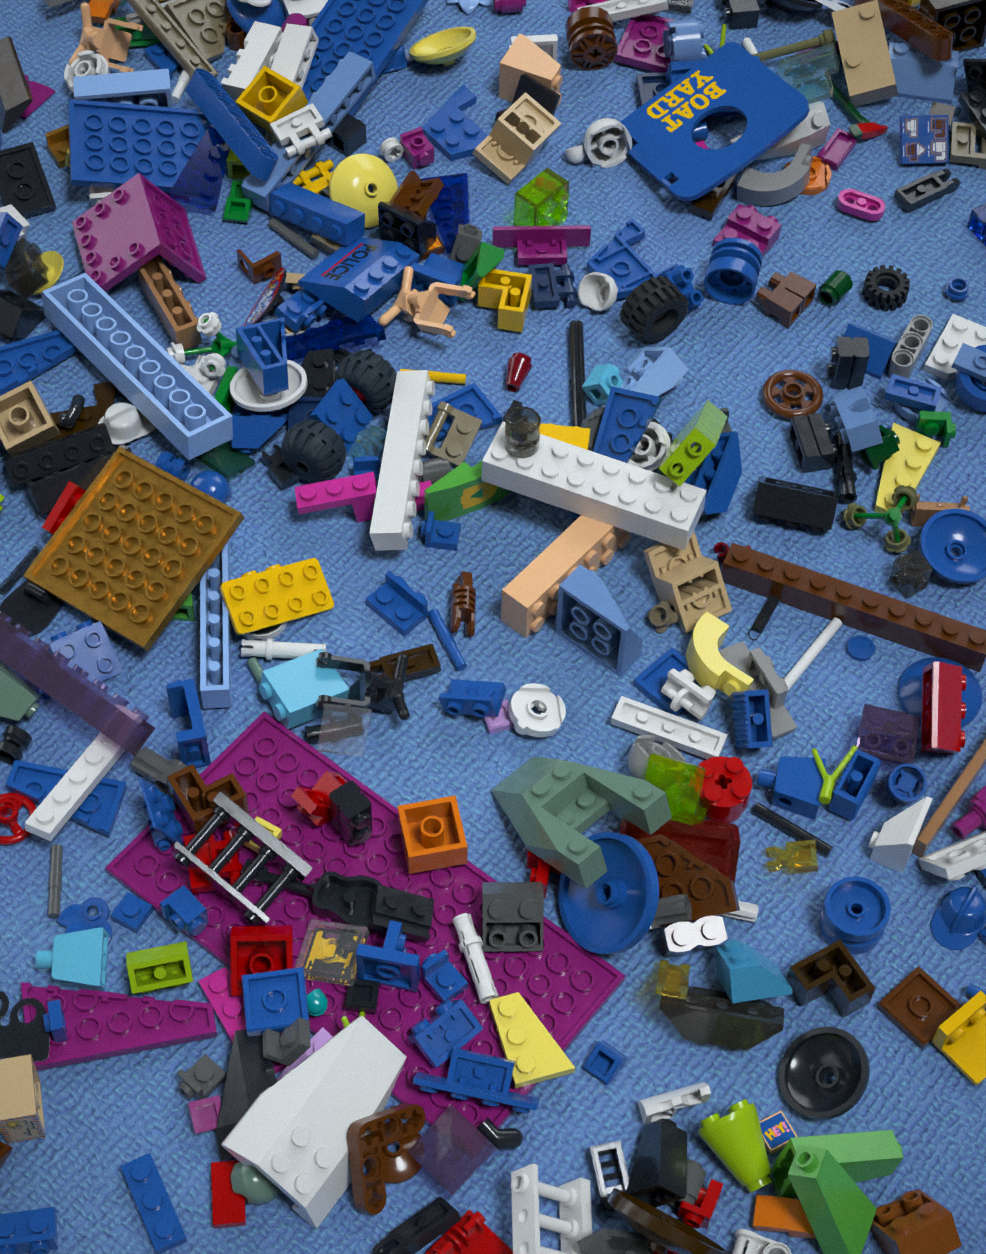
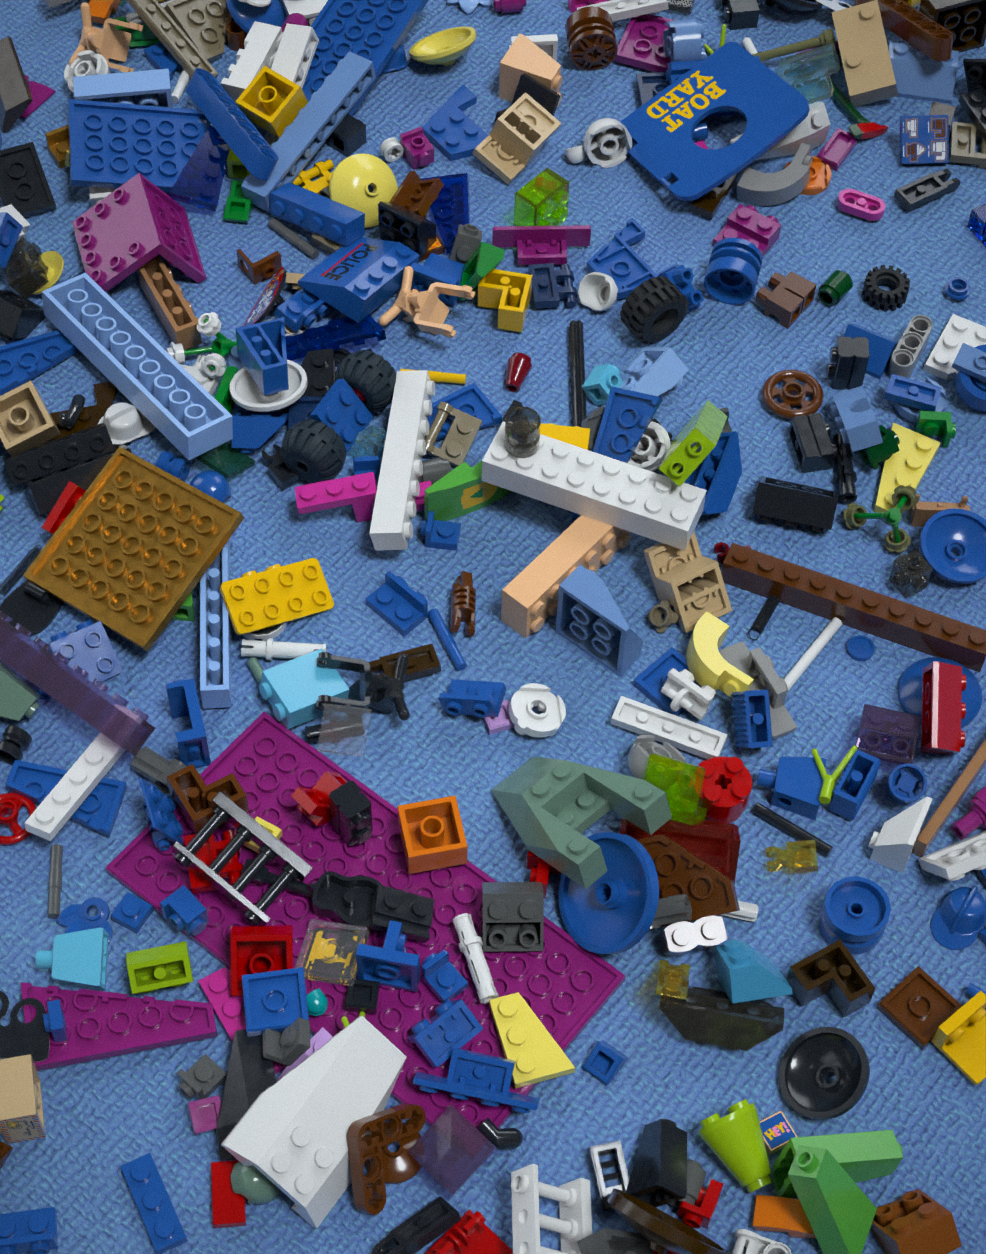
white plate [270,103,332,158] -> none
white slope [637,1082,711,1125] -> none

